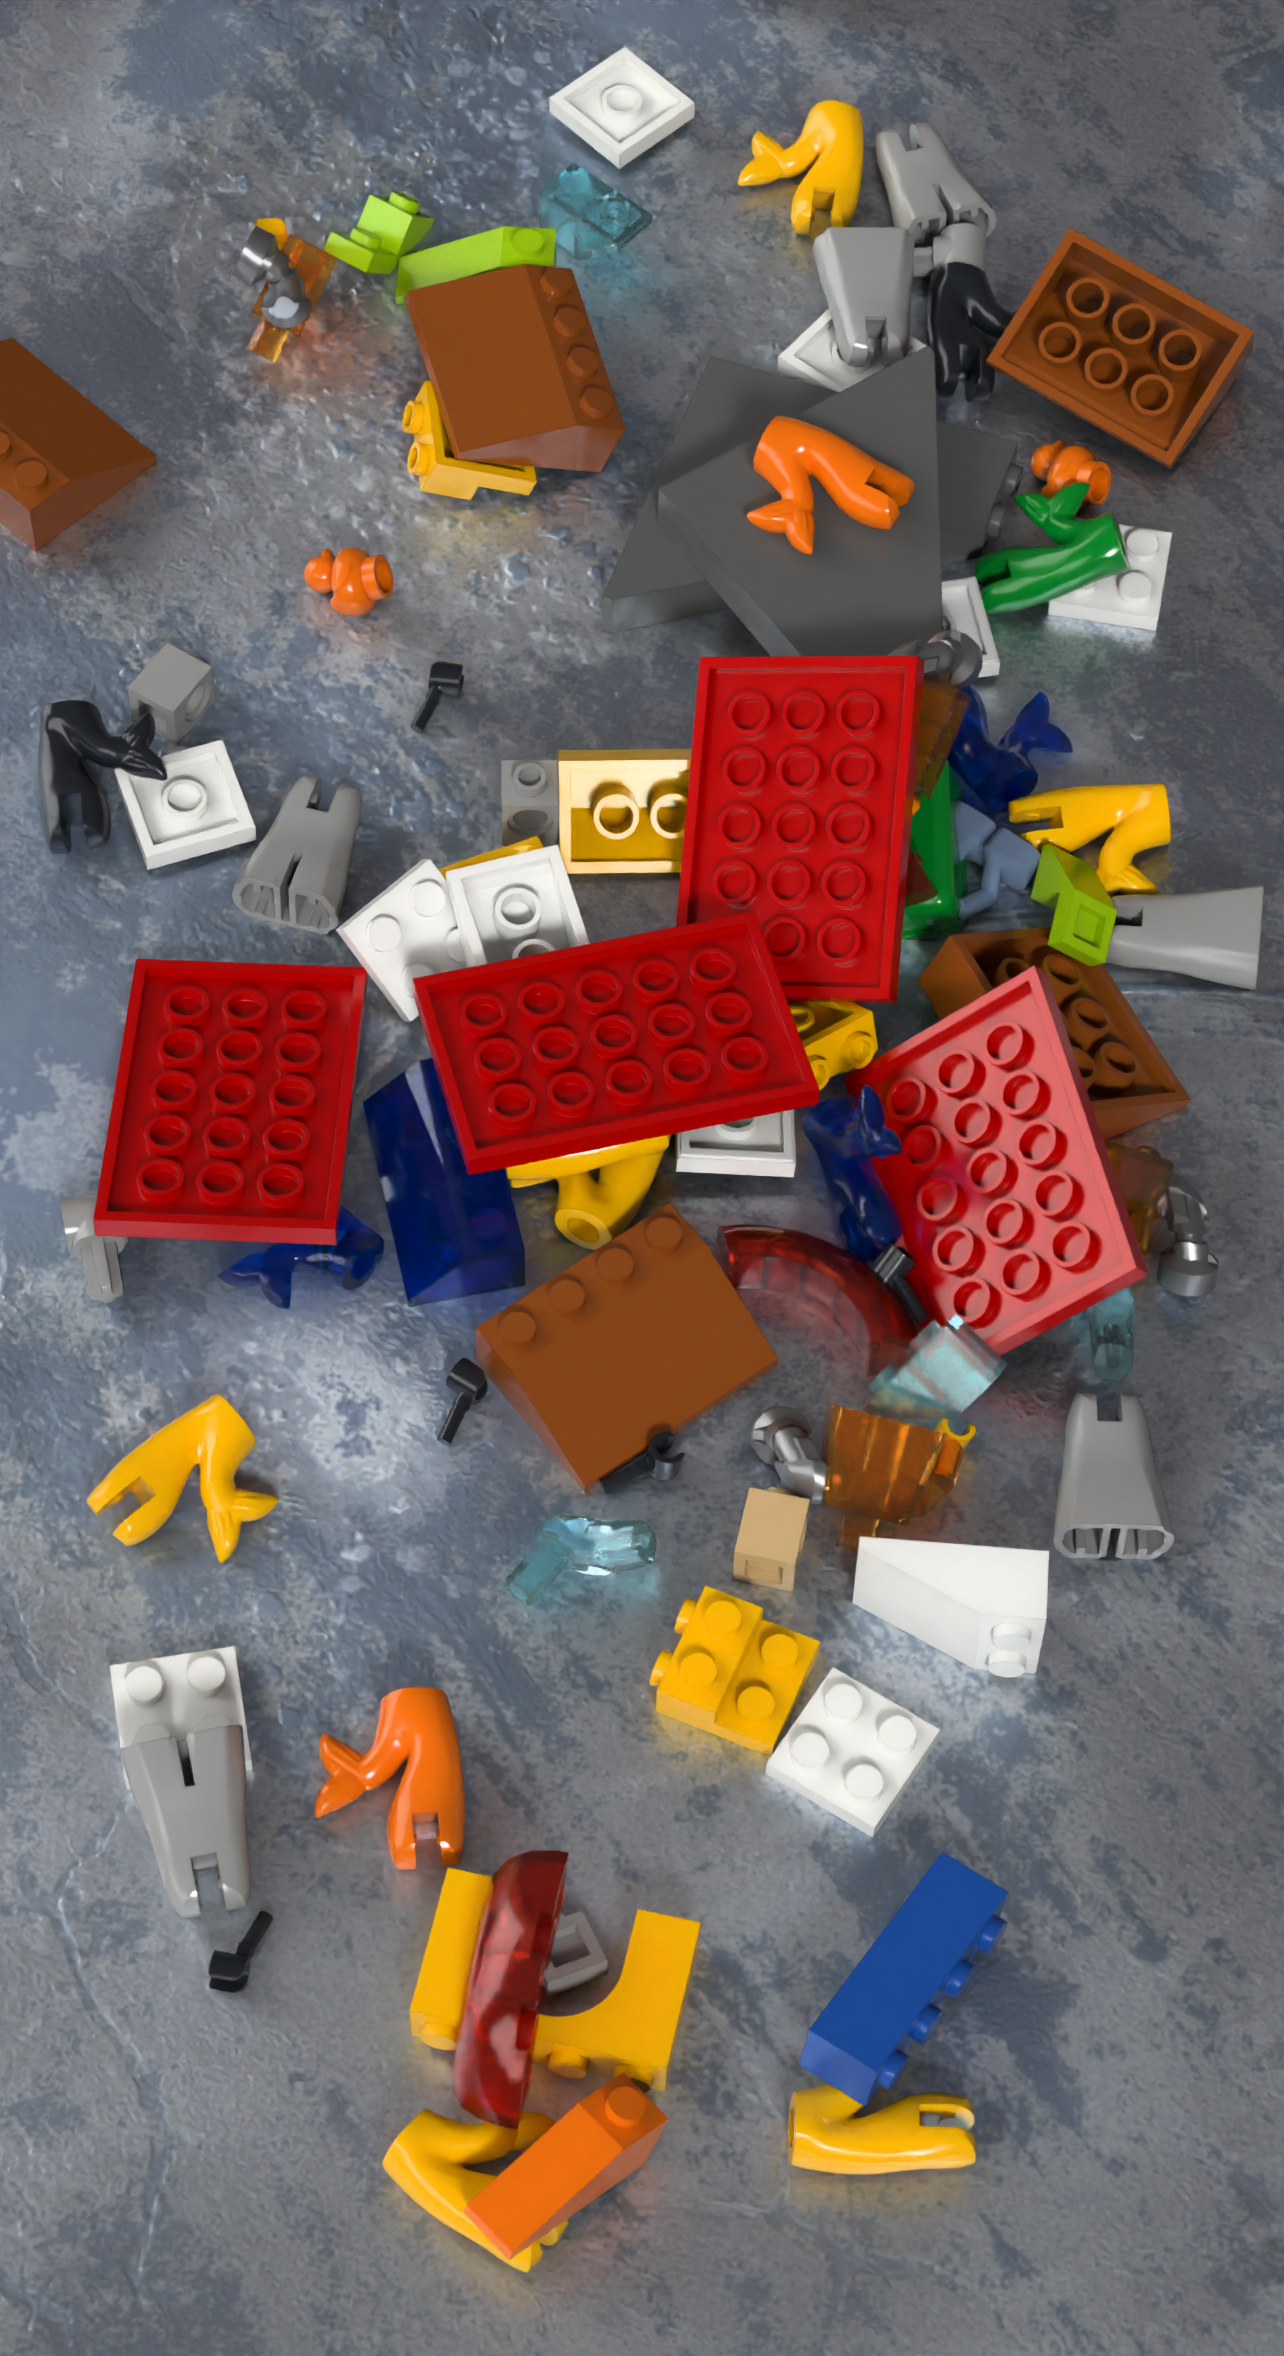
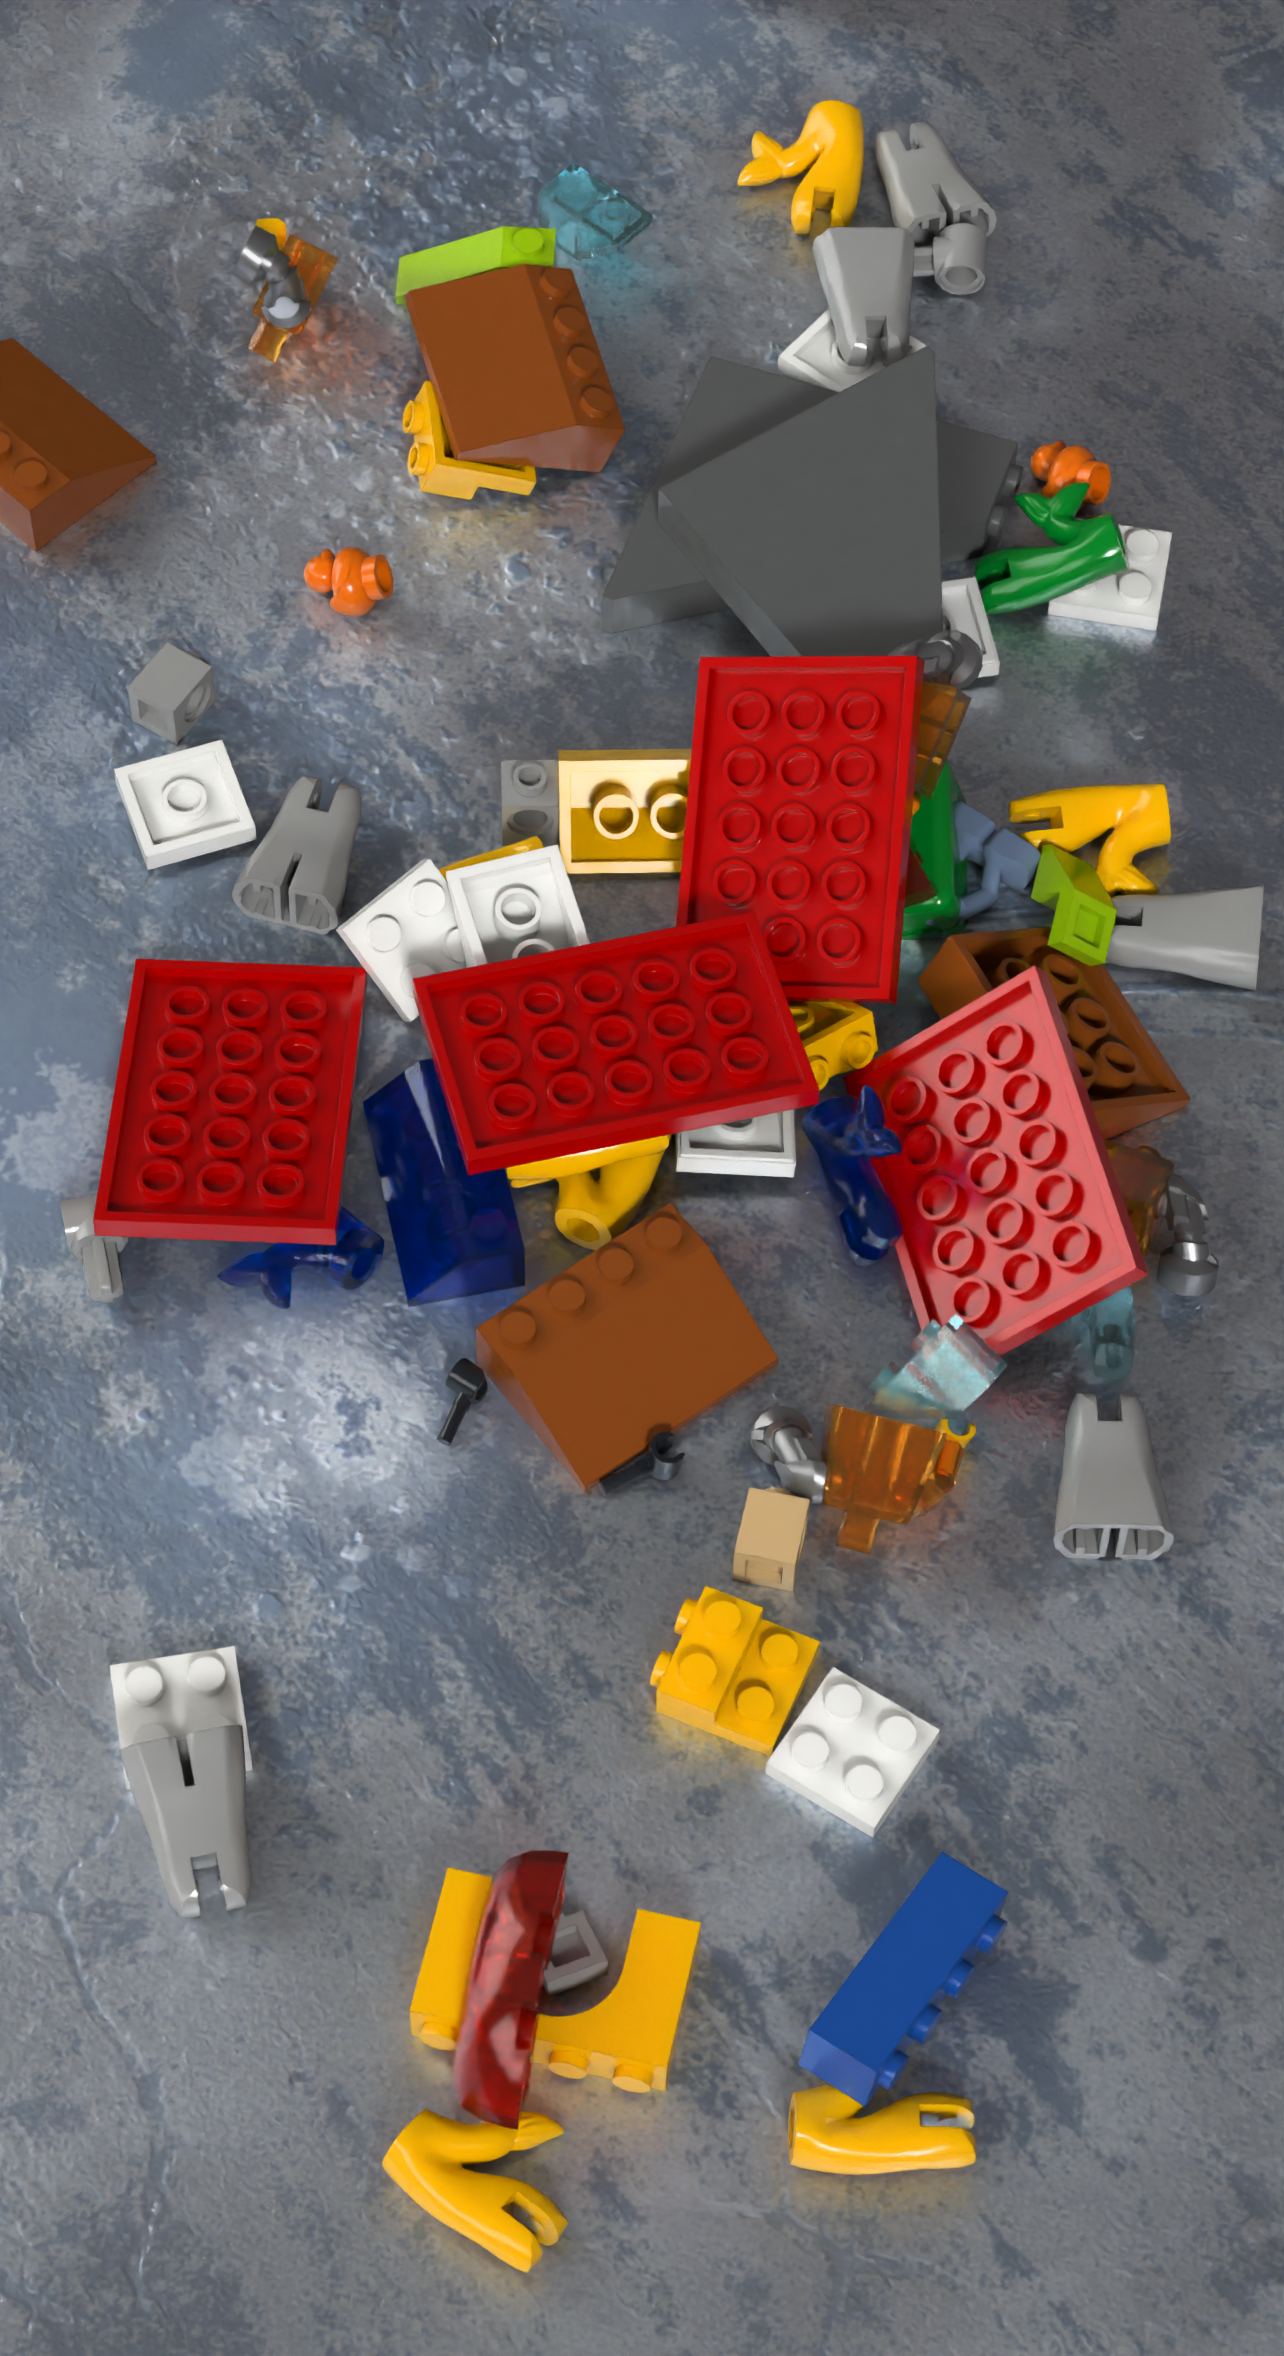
black piece [37,700,167,855] -> none
yellow piece [86,1394,279,1563] -> none
black hand [208,1911,274,1993] -> none
orange piece [314,1687,465,1870] -> none
lime slope [323,190,435,275] -> none
black hand [410,661,464,733] -> none
orange slope [464,2072,669,2260] -> none
clear light blue arm [503,1515,657,1606] -> none
white plate [549,47,695,169] -> none
clear red brick [717,1223,927,1377] -> none
orange piece [746,416,915,555] -> none
white slope [852,1536,1049,1678] -> none
black hand [872,1242,930,1325] -> none
clear blue piece [920,684,1073,813] -> none
black piece [925,262,1018,403] -> none
dark orange slope [986,228,1255,469] -> none

